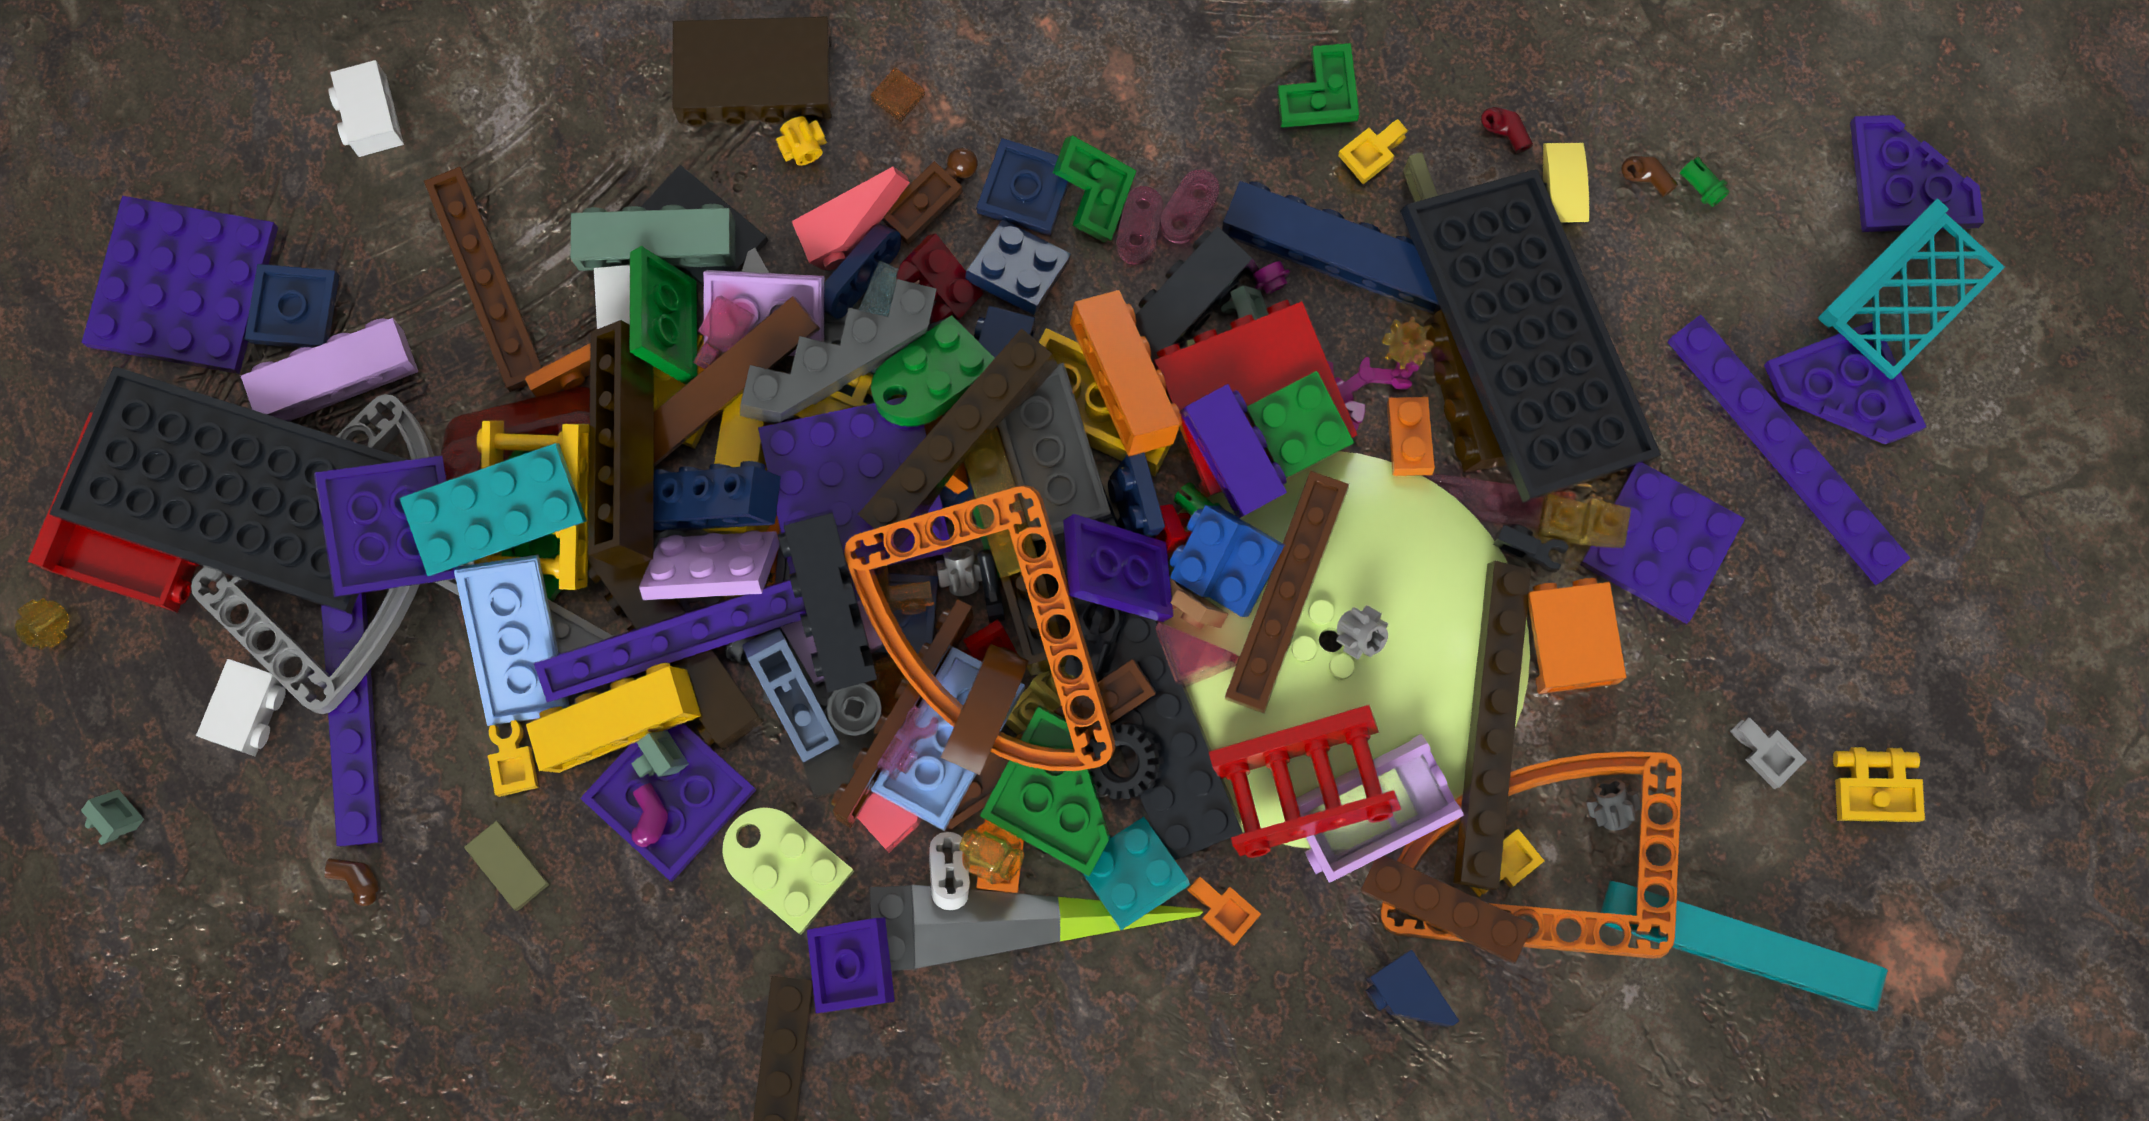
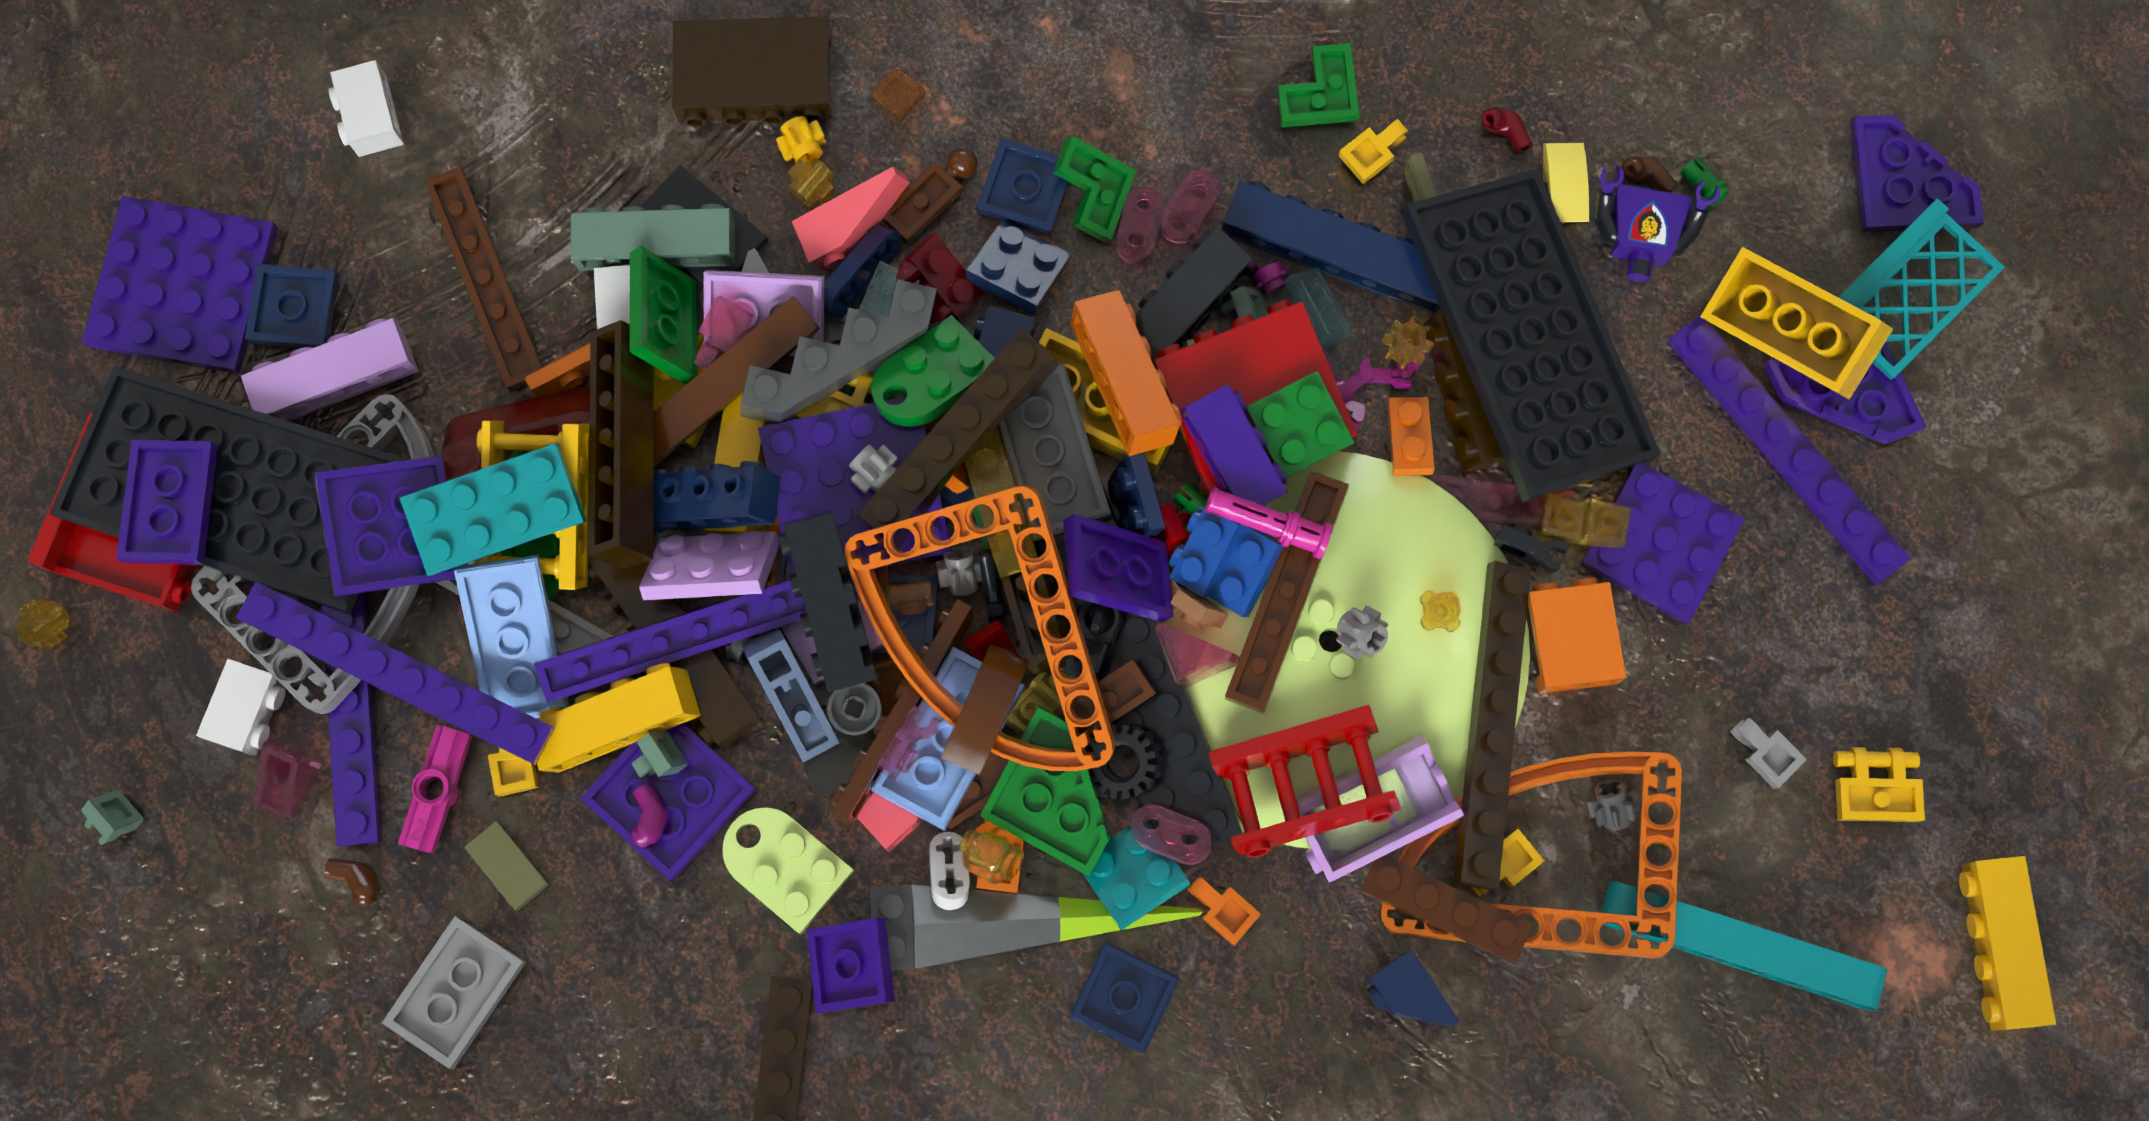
none -> dark purple plate [116,440,218,565]
none -> dark purple plate [236,581,555,765]
none -> clear pink slope [253,740,321,821]
none -> light grey plate [382,916,526,1069]
none -> dark pink piece [398,725,473,854]
none -> clear yellow gear [787,158,835,207]
none -> light grey gear [849,444,898,494]
none -> dark blue tile [1069,941,1180,1054]
none -> clear pink plate [1131,804,1212,865]
none -> dark pink pin [1205,487,1333,559]
none -> clear light blue tile [1284,268,1354,348]
none -> clear yellow plate [1420,590,1461,632]
none -> torso [1594,164,1720,282]
none -> yellow brick [1700,247,1893,400]
none -> yellow brick [1959,856,2056,1031]

